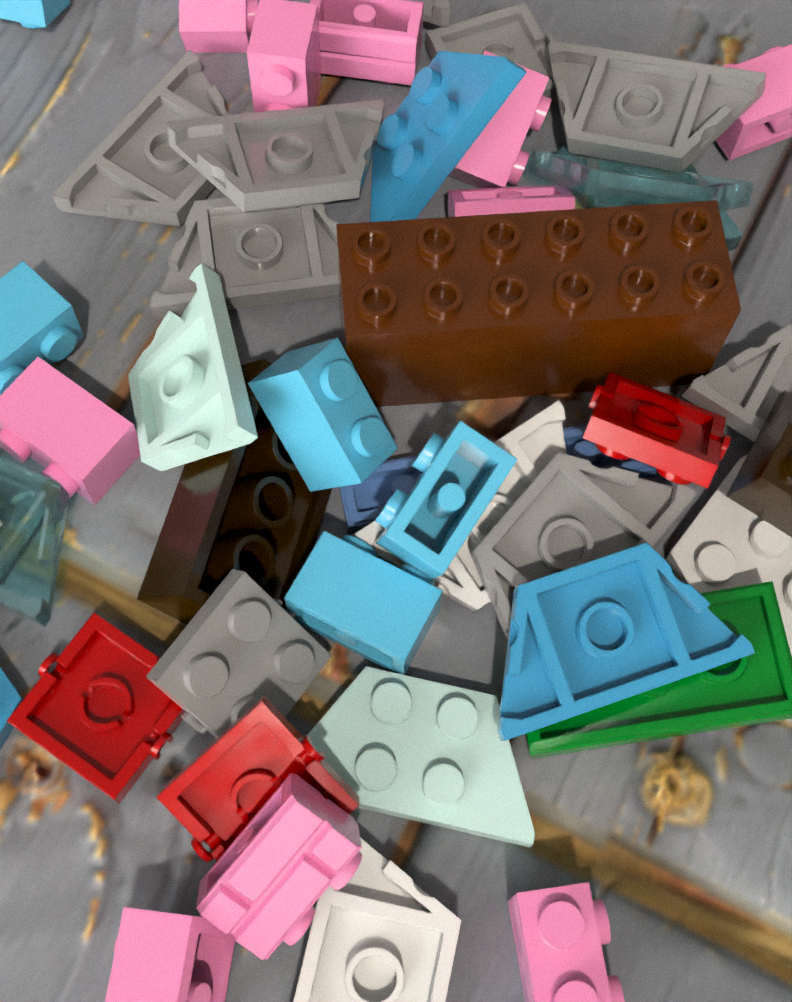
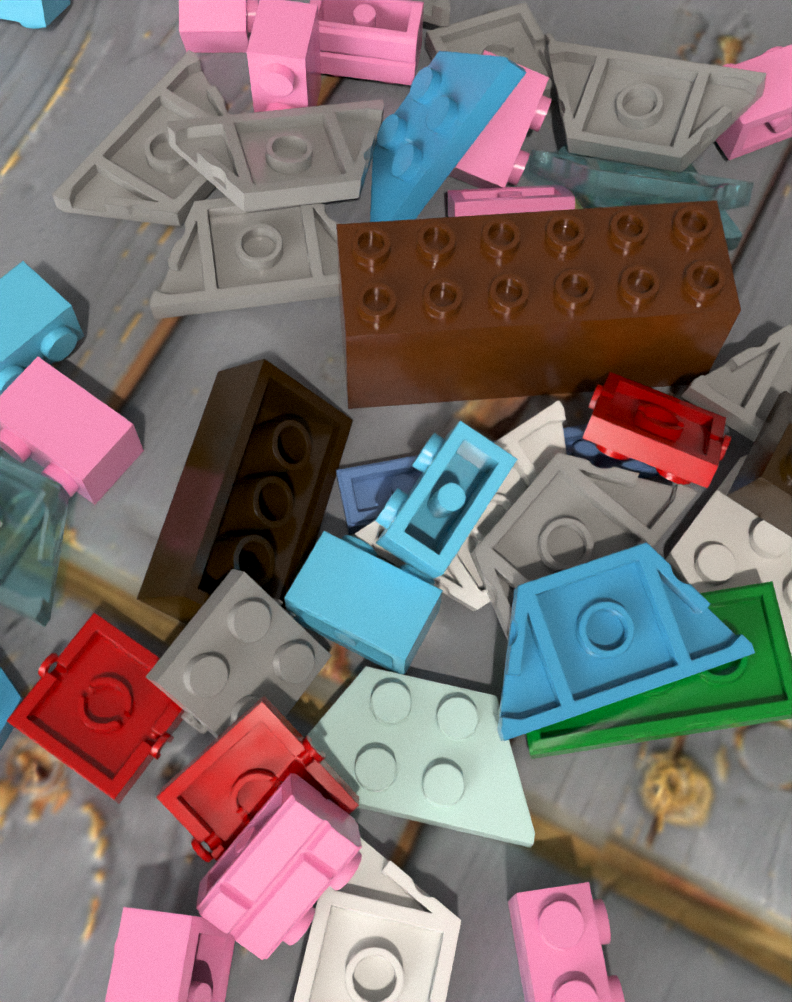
light aqua wing [128,263,258,471] -> none
medium azure brick [248,337,398,492] -> none

